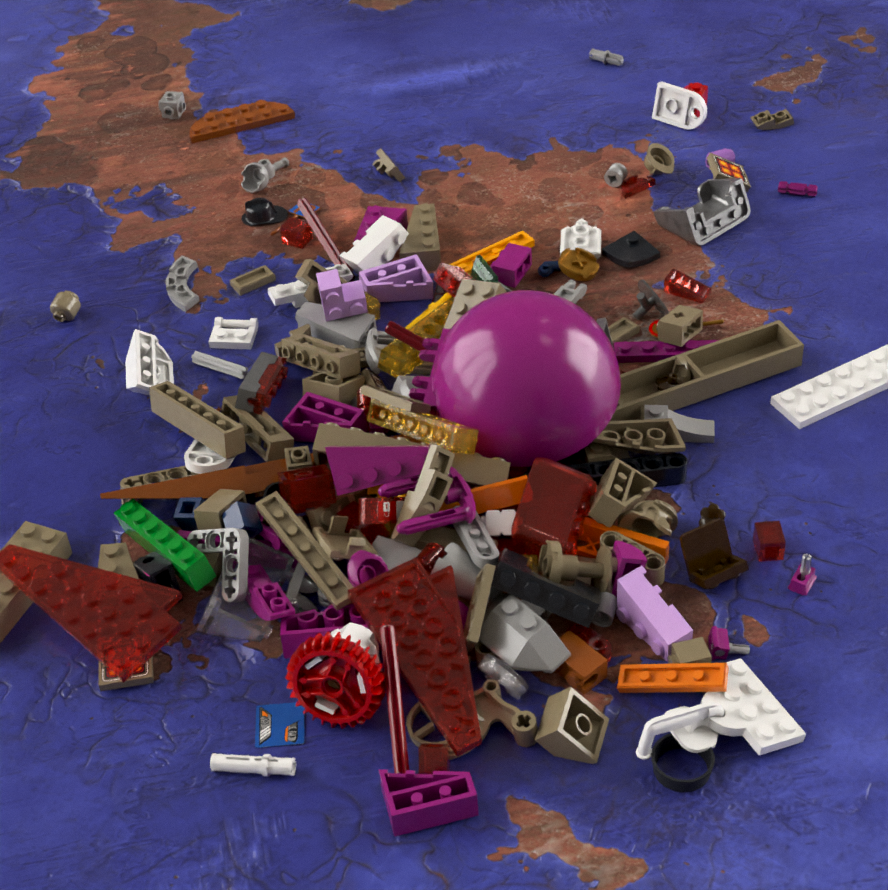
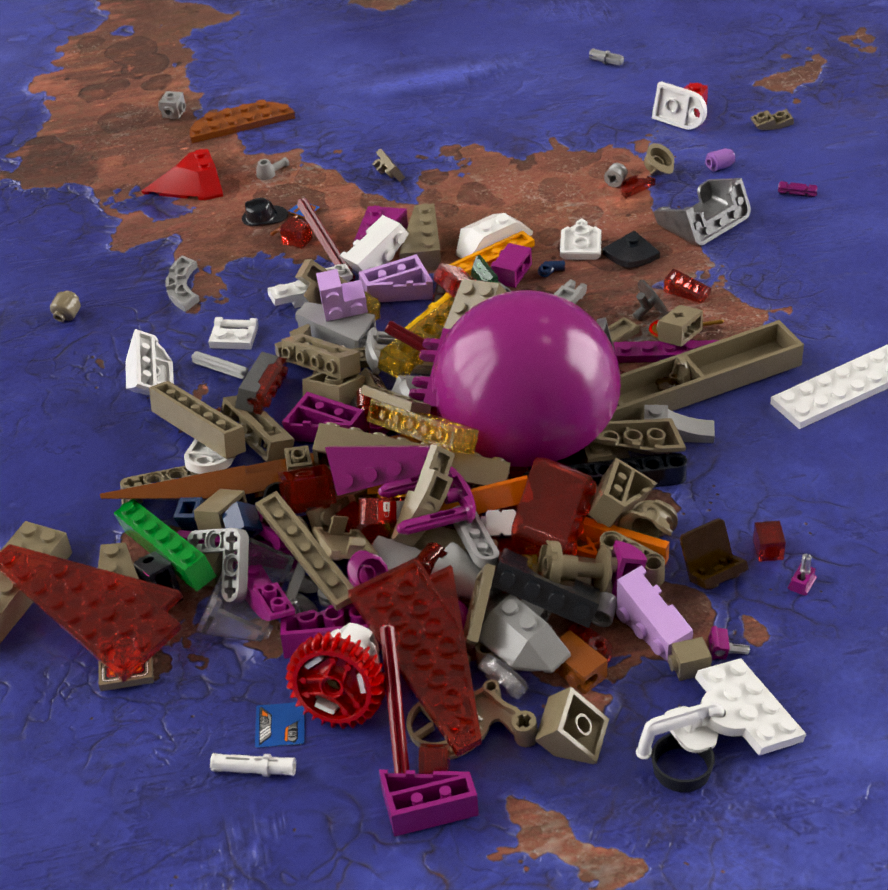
dark tan tile [230,265,276,296] -> none
light grey hair [241,162,269,193] -> none
pearl gold tile [558,248,600,281] -> none
orange tile [617,663,729,693] -> none
dark brown plant [699,503,726,526] -> none
tile [707,153,751,192] -> none
none -> red wedge [142,149,223,201]
none -> white wedge [456,213,533,259]

